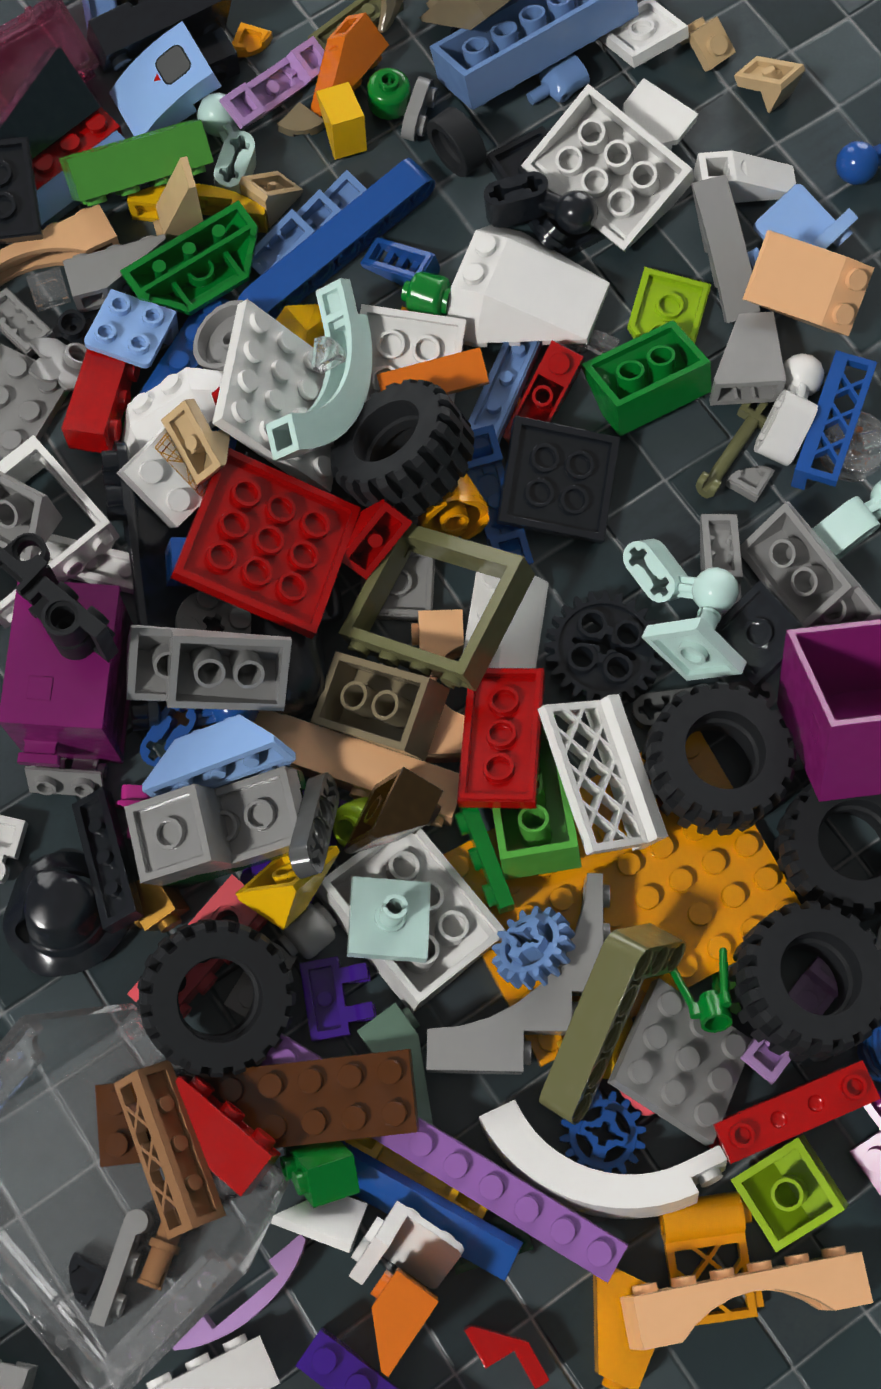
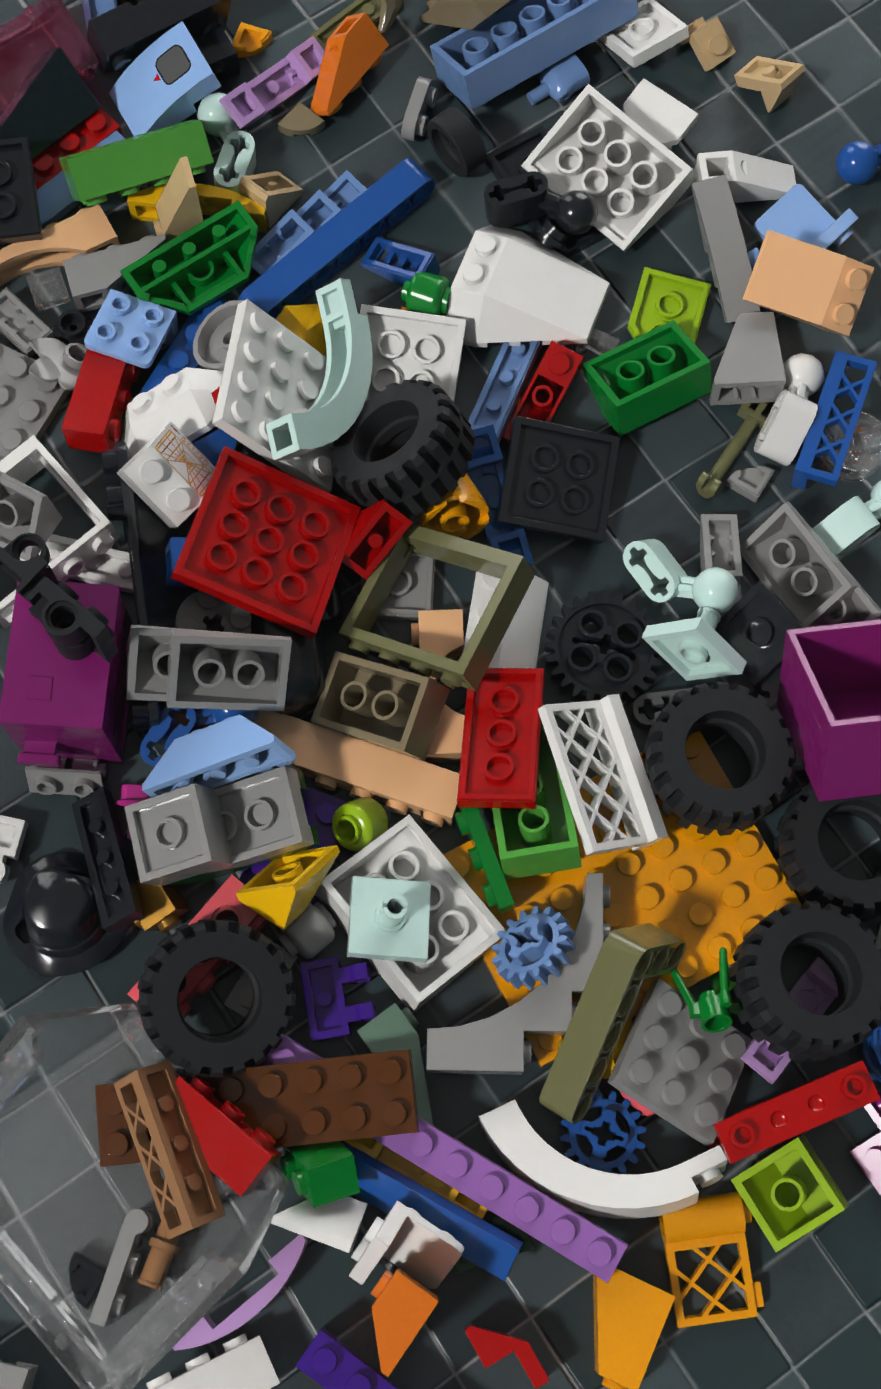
tan slope [161,399,230,485] -> none
dark grey beam [289,773,339,879] -> none
clear tile [311,336,346,374] -> none
yellow slope [315,82,367,160] -> none
dark brown slope [343,767,443,854] -> none
green head [367,68,411,121] -> none
orange tile [376,347,489,395] -> none
light nougat arch [620,1245,873,1351] -> none

